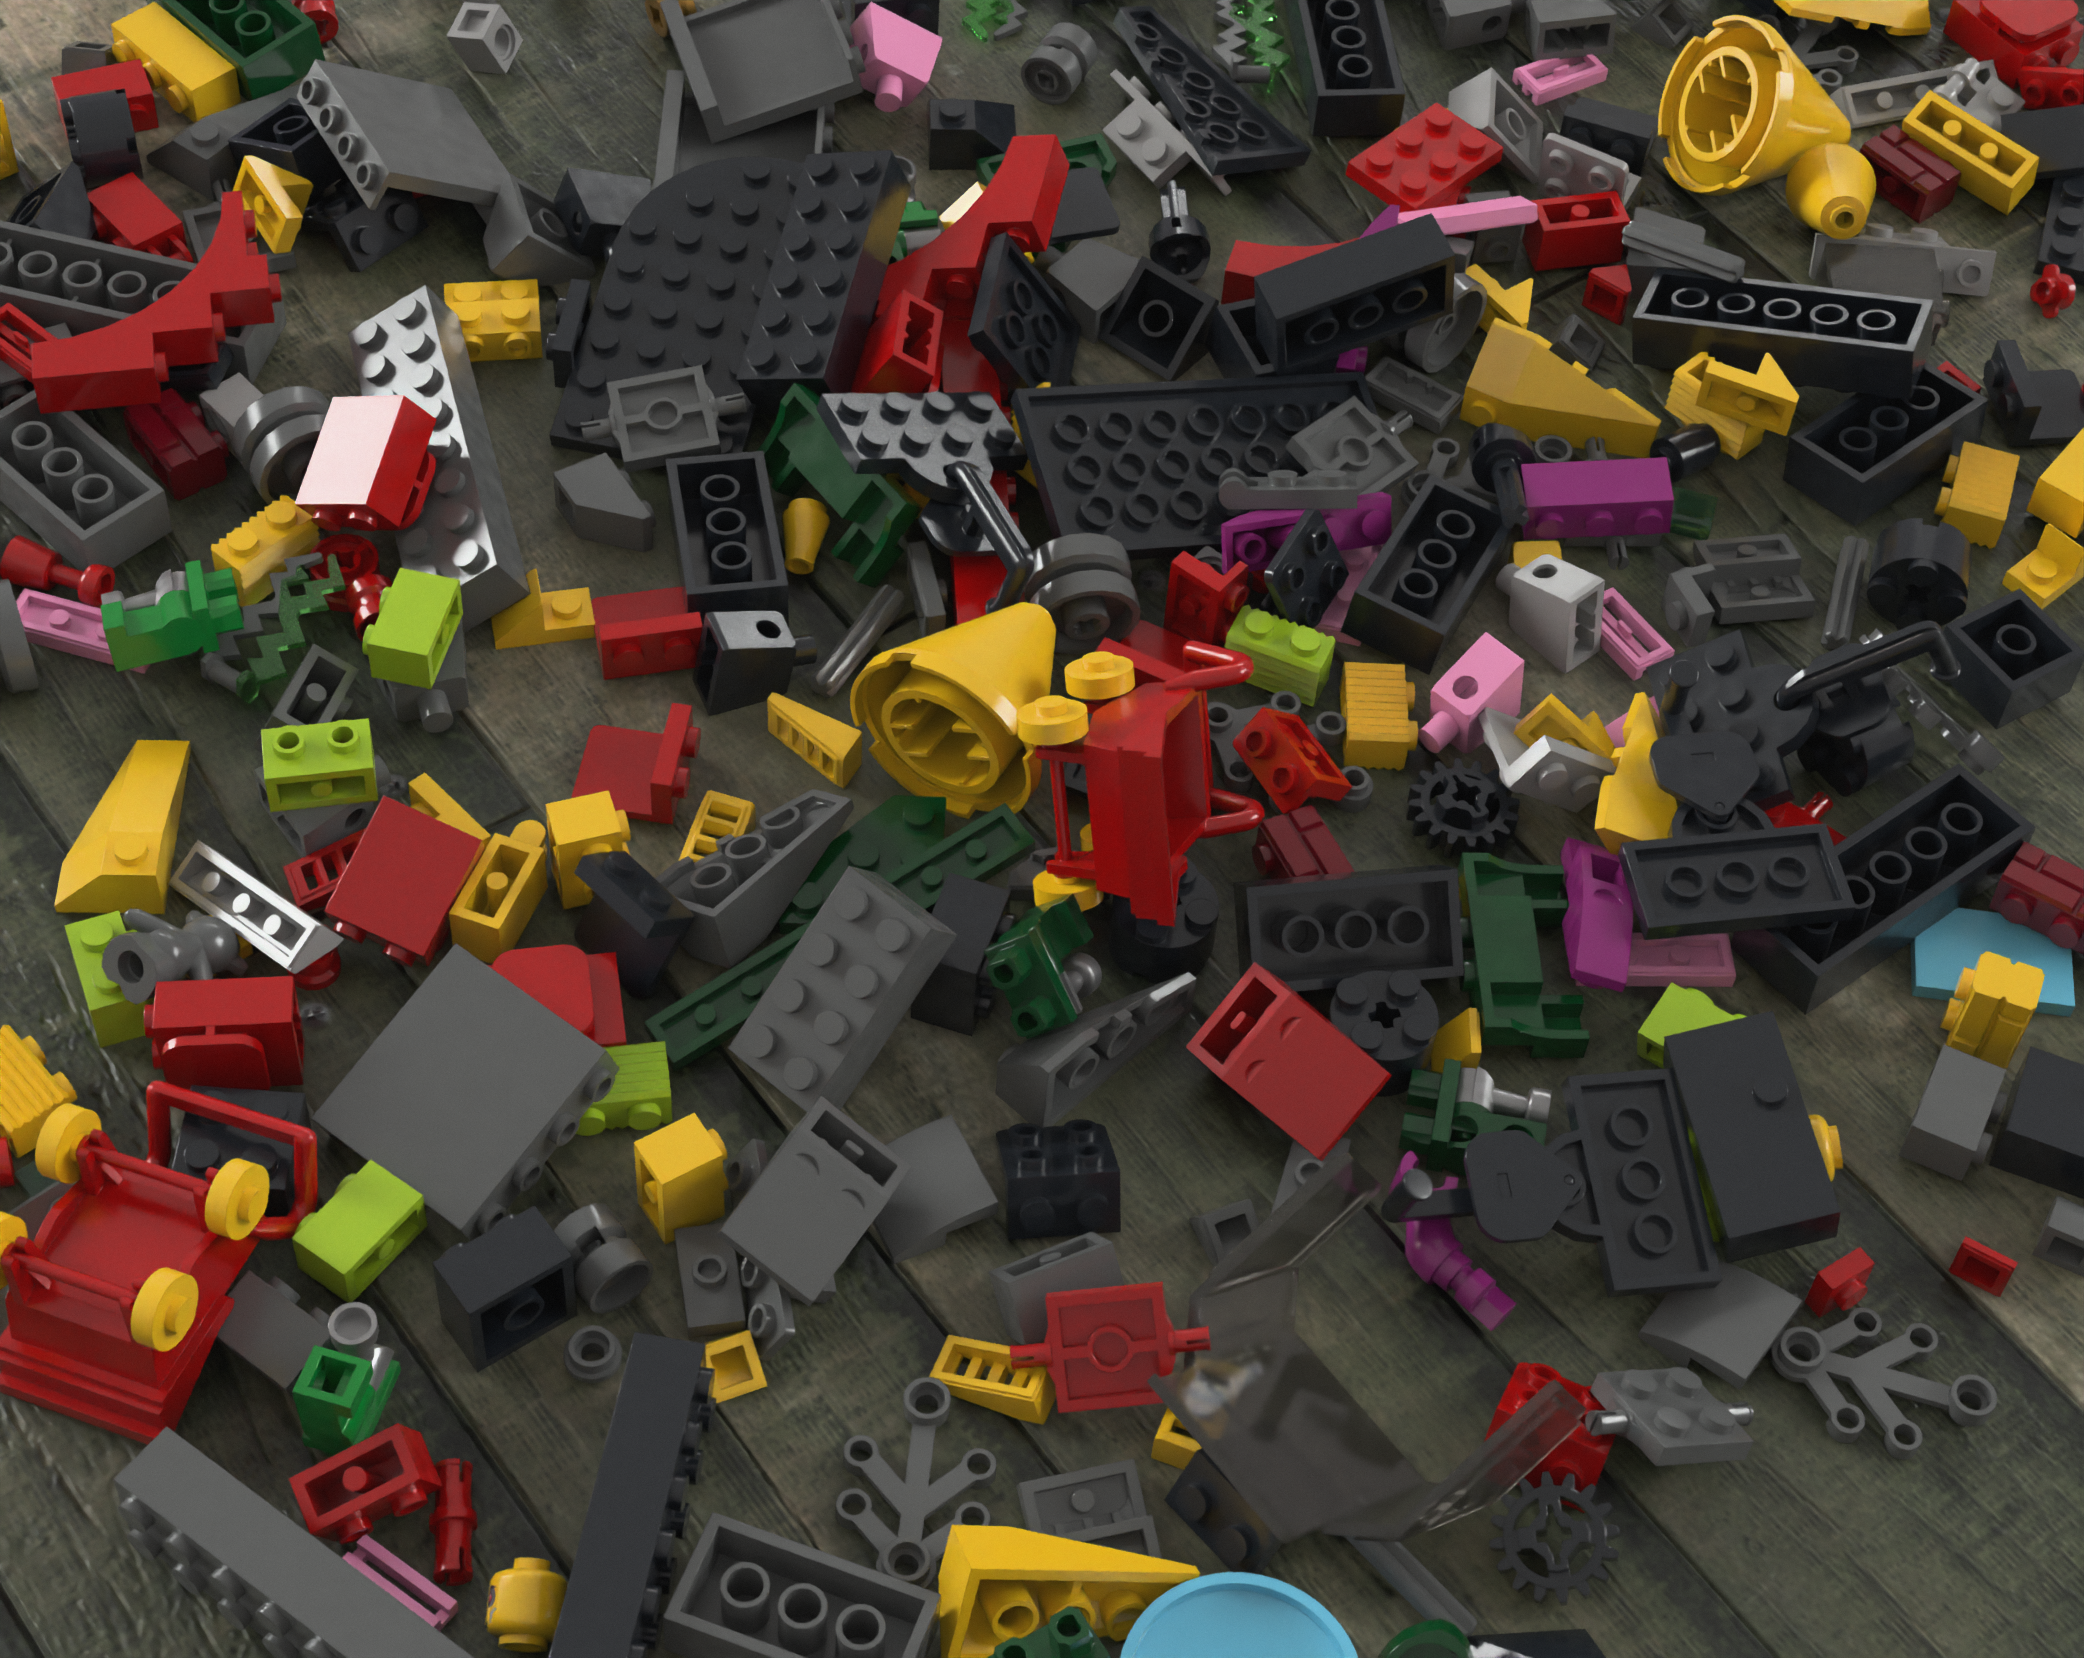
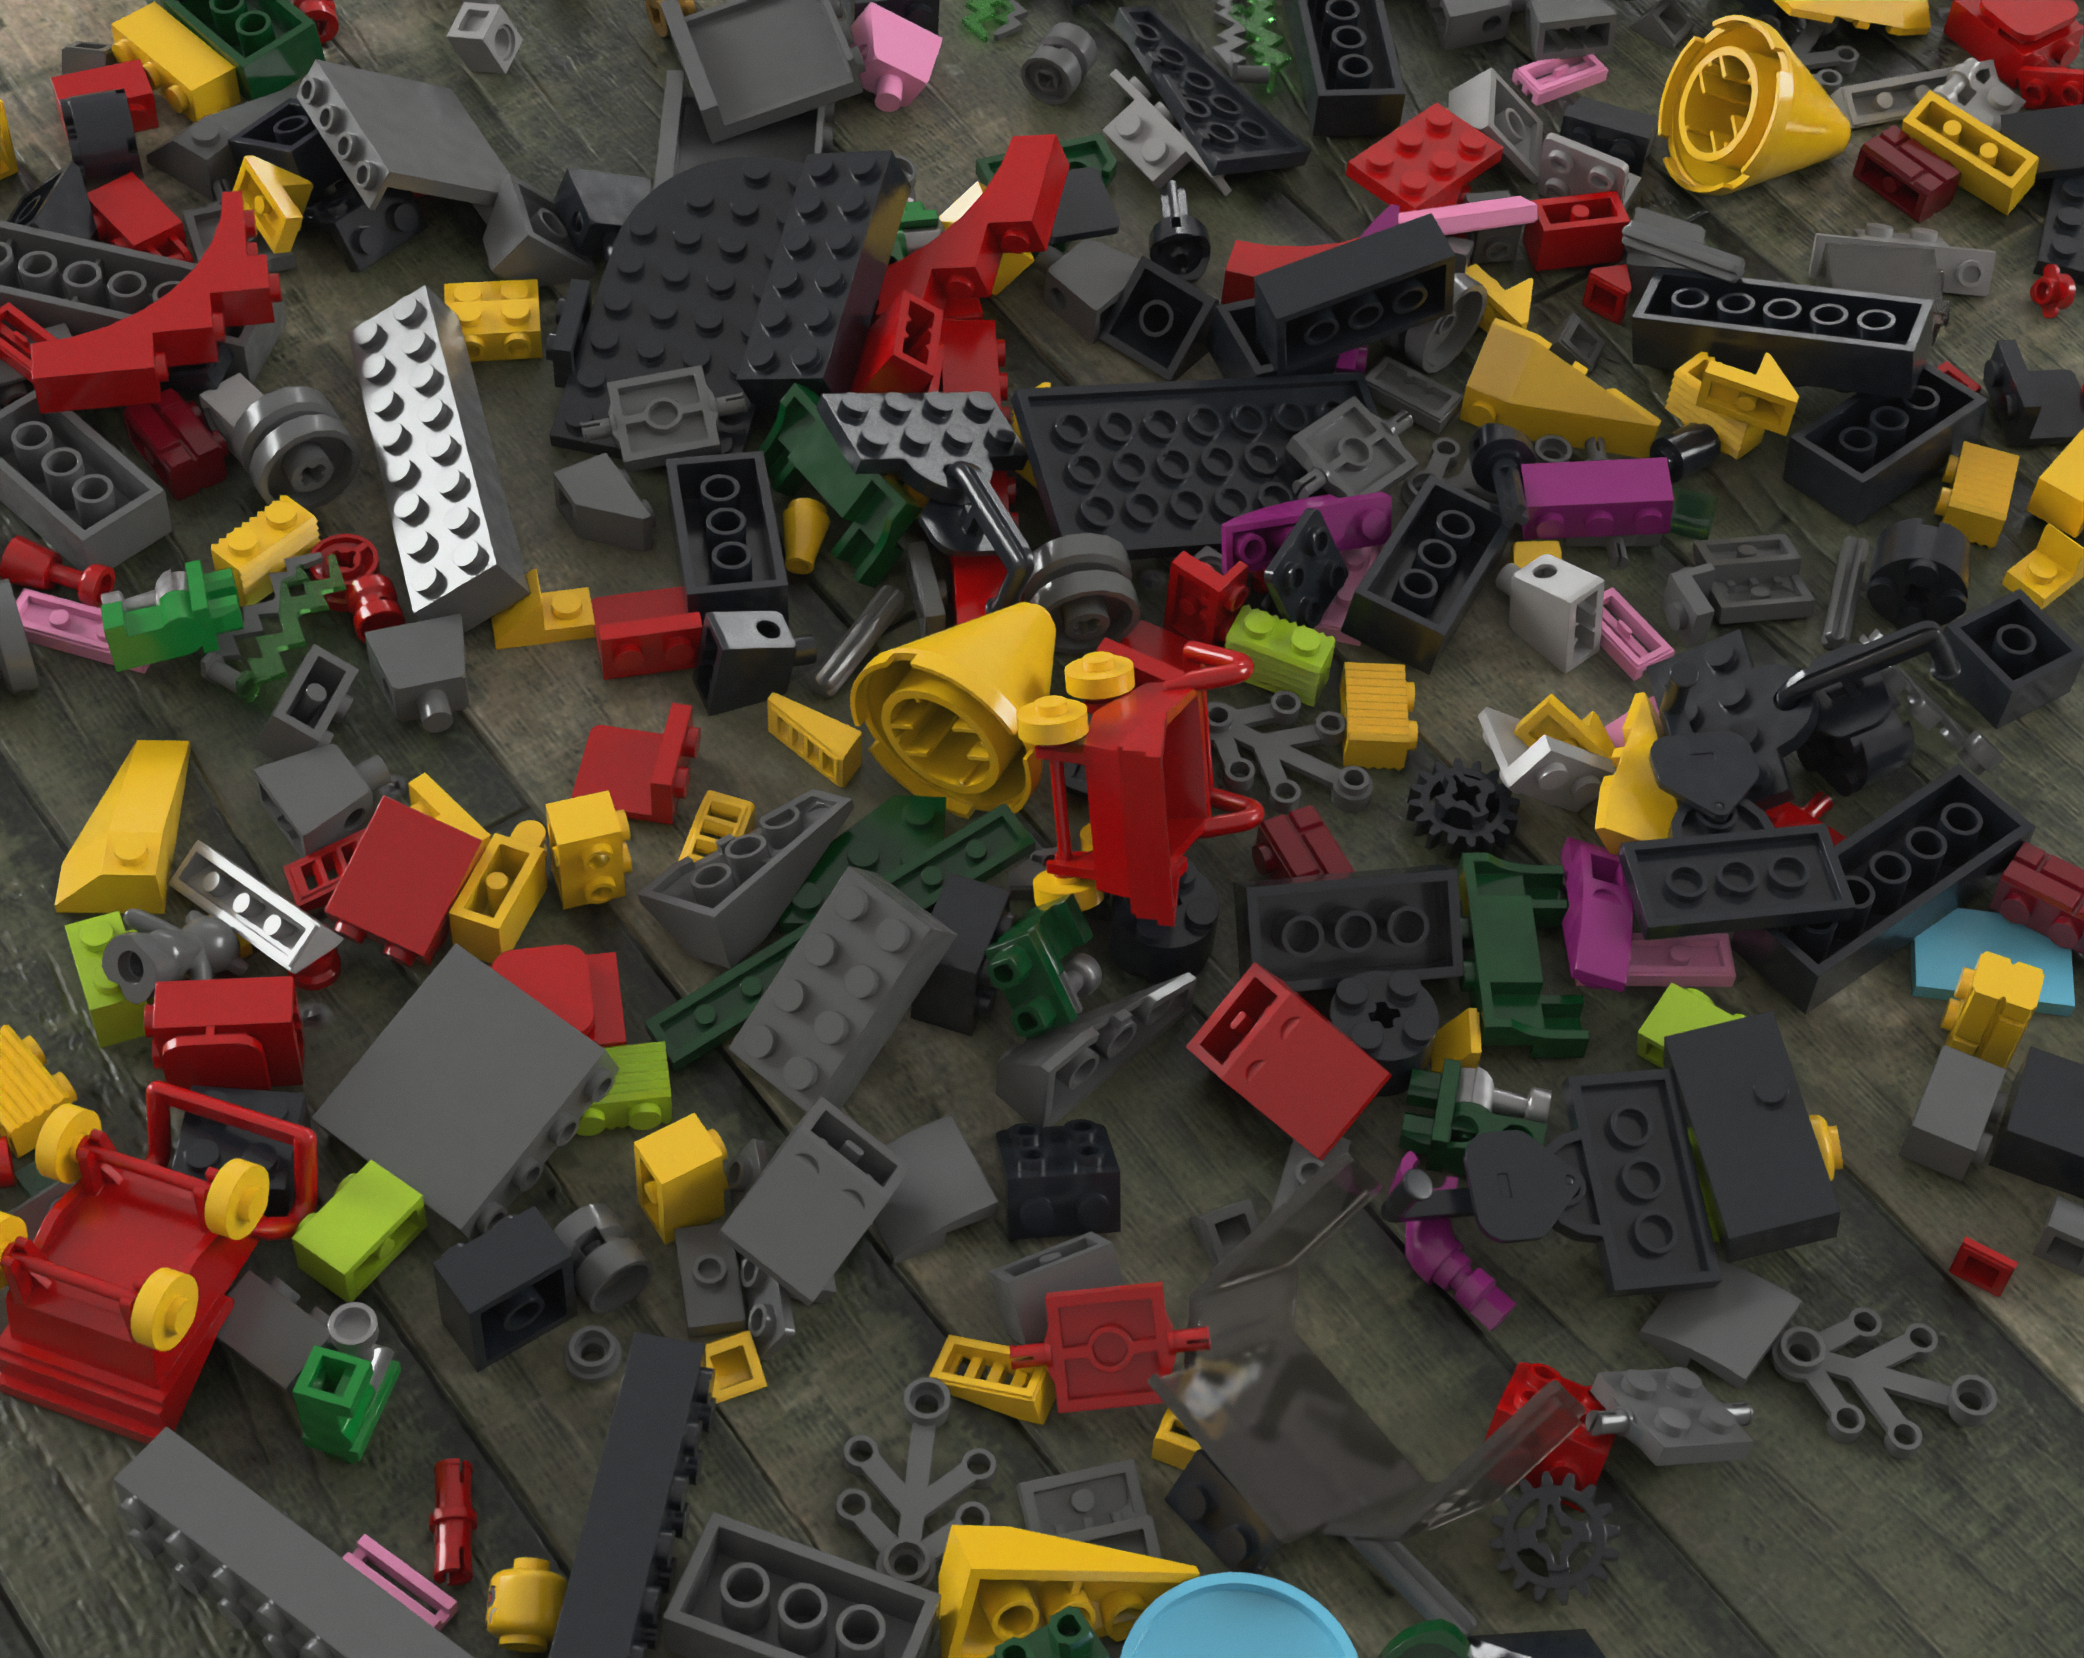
lime brick [261,718,378,812] -> none
red brick [289,1423,443,1544] -> none
brick [295,395,437,532] -> none
lime brick [362,568,463,689] -> none
black bracket [574,851,696,998] -> none
black slope [927,98,1016,170] -> none
black plate [967,232,1081,392] -> none
dark grey plate [1219,468,1357,510] -> none
red bracket [1232,707,1352,814] -> none
bright pink torso [1418,632,1524,753] -> none
yellow cone [1785,142,1876,240] -> none
red plate [1805,1247,1875,1318] -> none

